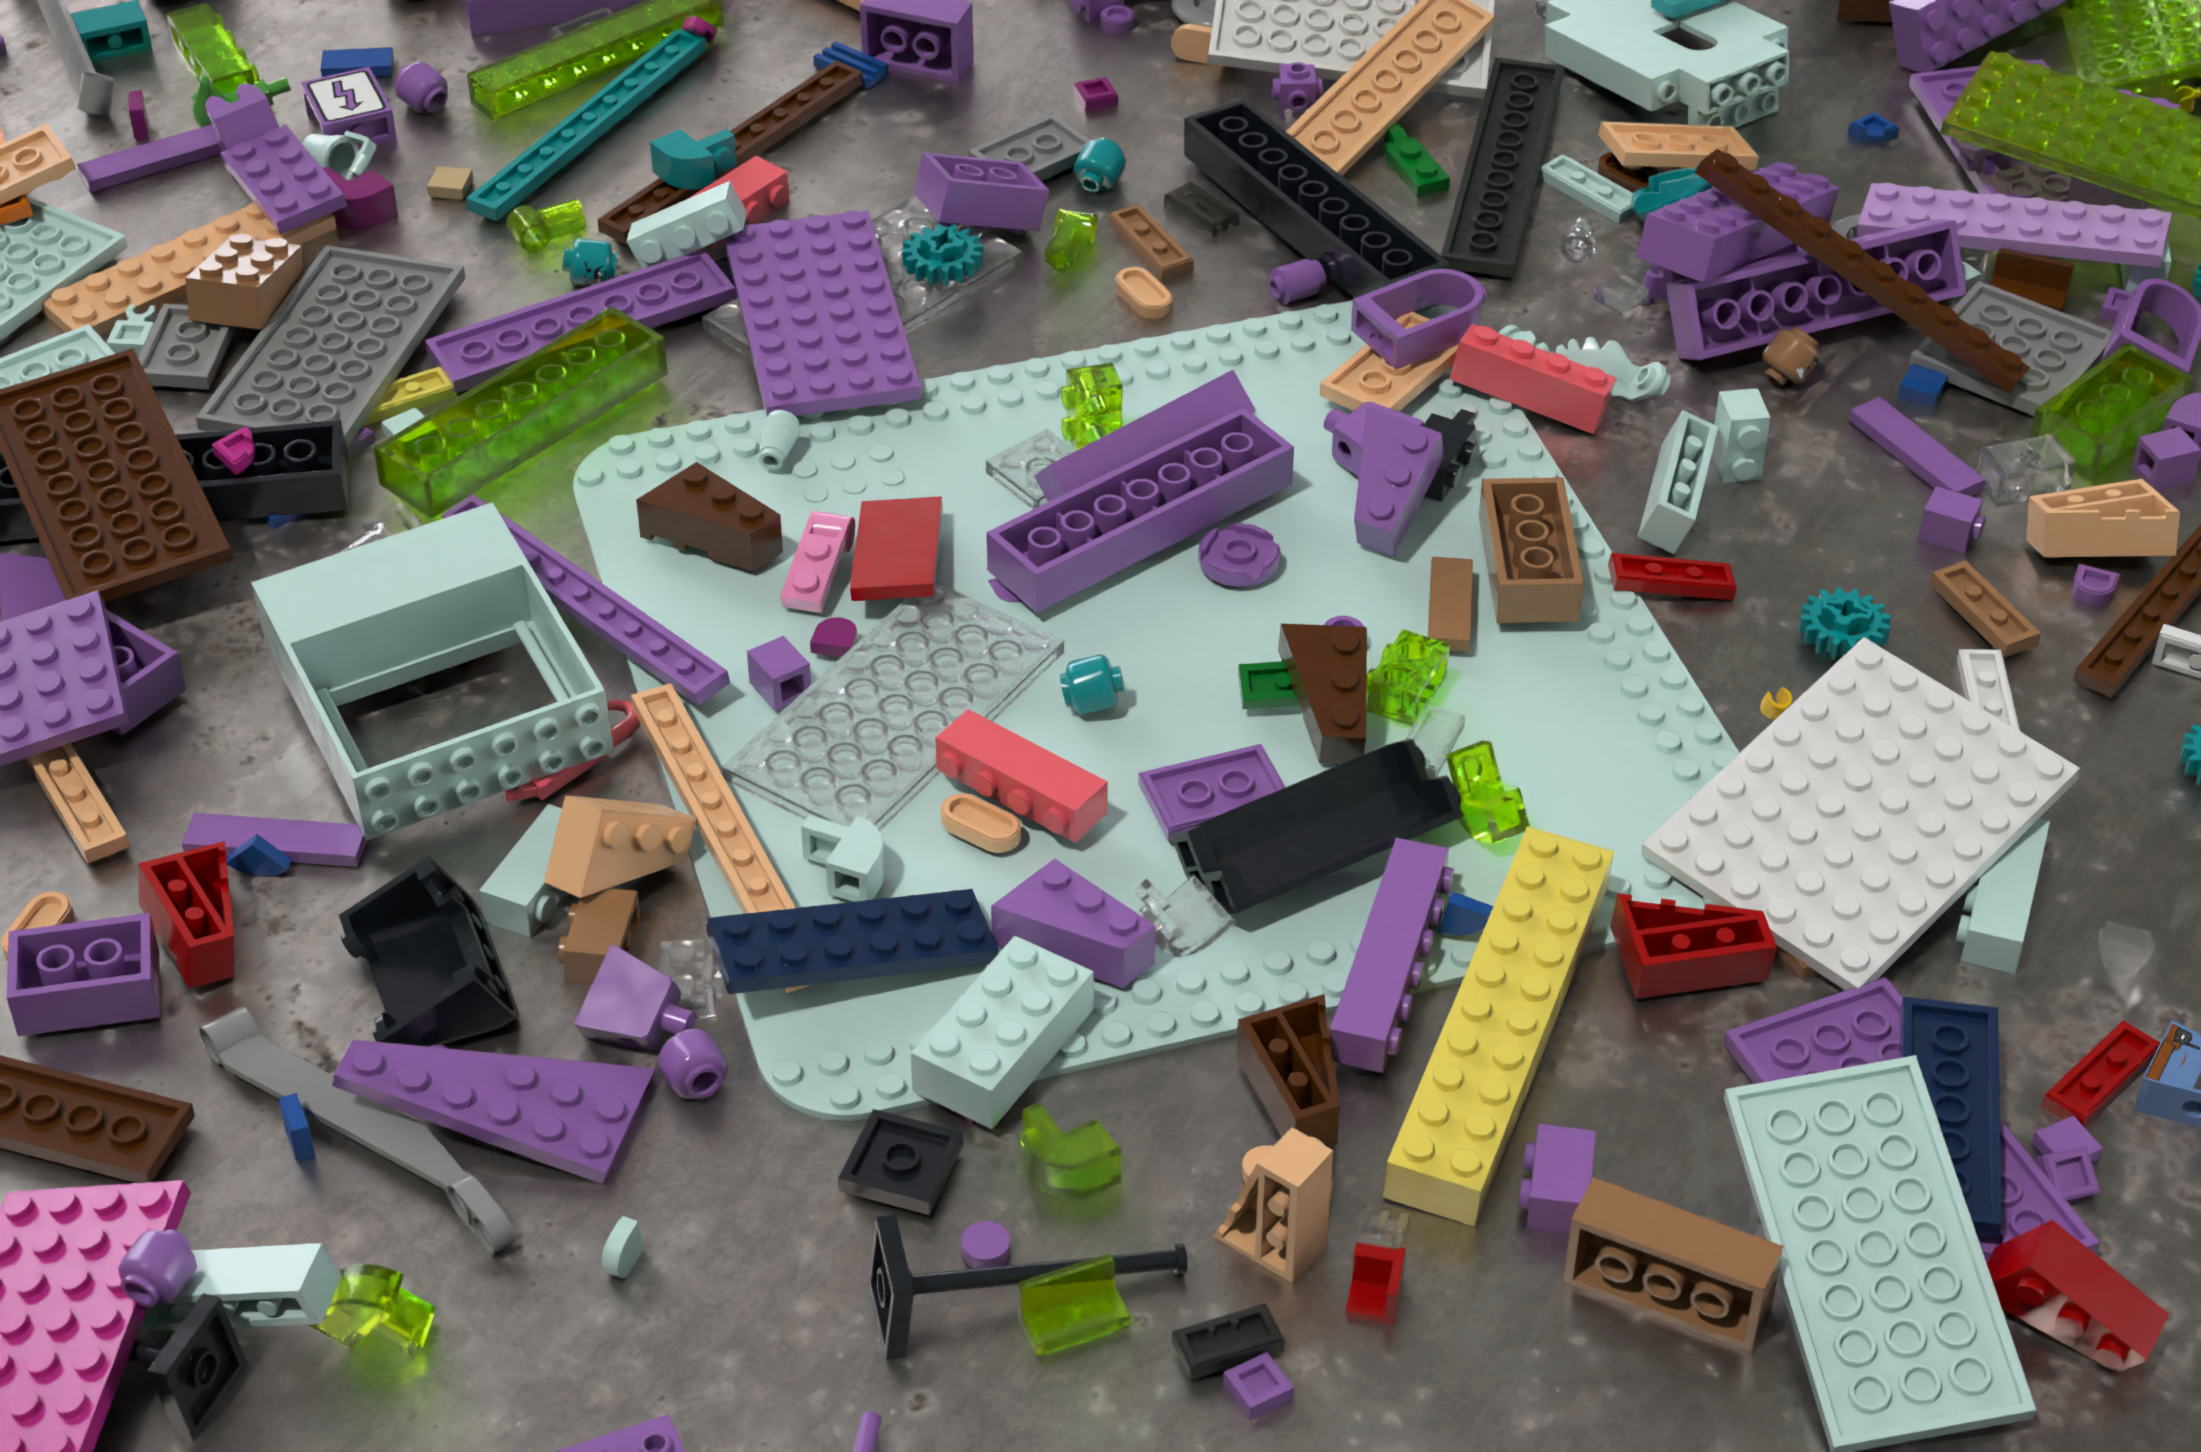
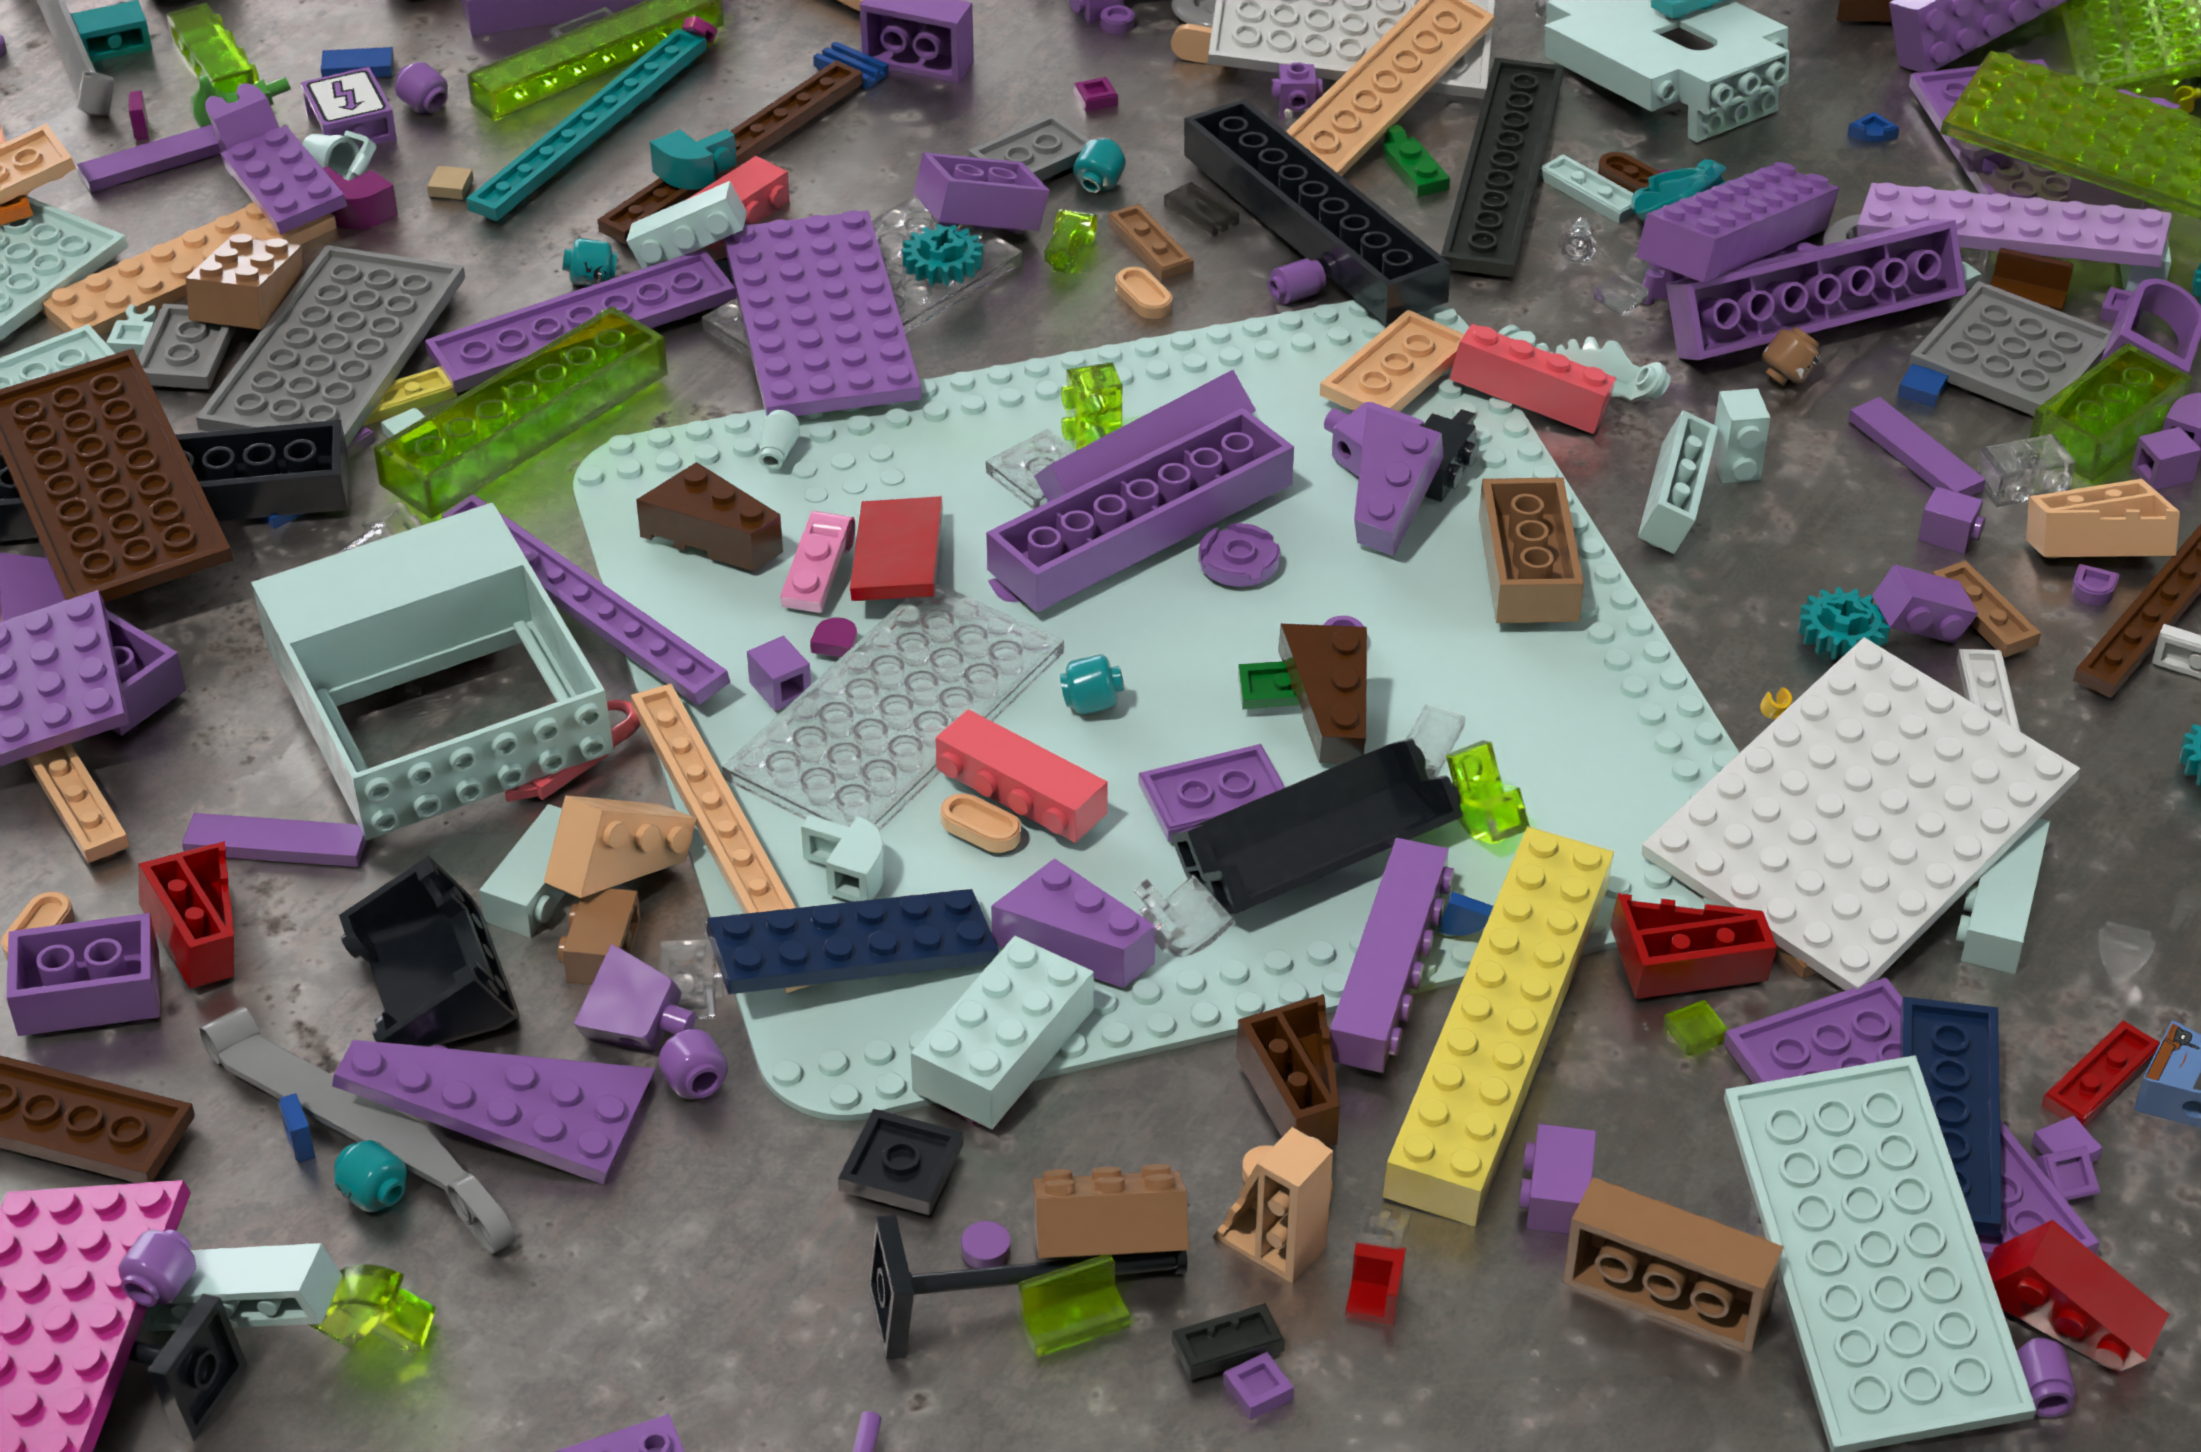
dark pink tile [212,426,255,475] -> none
blue tile [226,834,291,877] -> none
clear neon green piece [507,198,587,253] -> none
light aqua tile [601,1216,644,1278] -> none
clear neon green brick [1019,1102,1122,1199] -> none
medium lavender window [1351,269,1487,370] -> none
clear neon green brick [1366,629,1450,727] -> none
medium nougat tile [1427,557,1473,652] -> none
light nougat plate [1598,122,1759,171] -> none
red tile [1608,553,1737,600] -> none
reddish brown plate [1694,149,2030,393] -> none
none -> teal head [334,1140,407,1213]
none -> medium nougat brick [1032,1164,1189,1258]
none -> clear neon green tile [1663,1000,1729,1056]
none -> medium lavender brick [1872,564,1978,644]
none -> medium lavender brick [2017,1338,2076,1418]

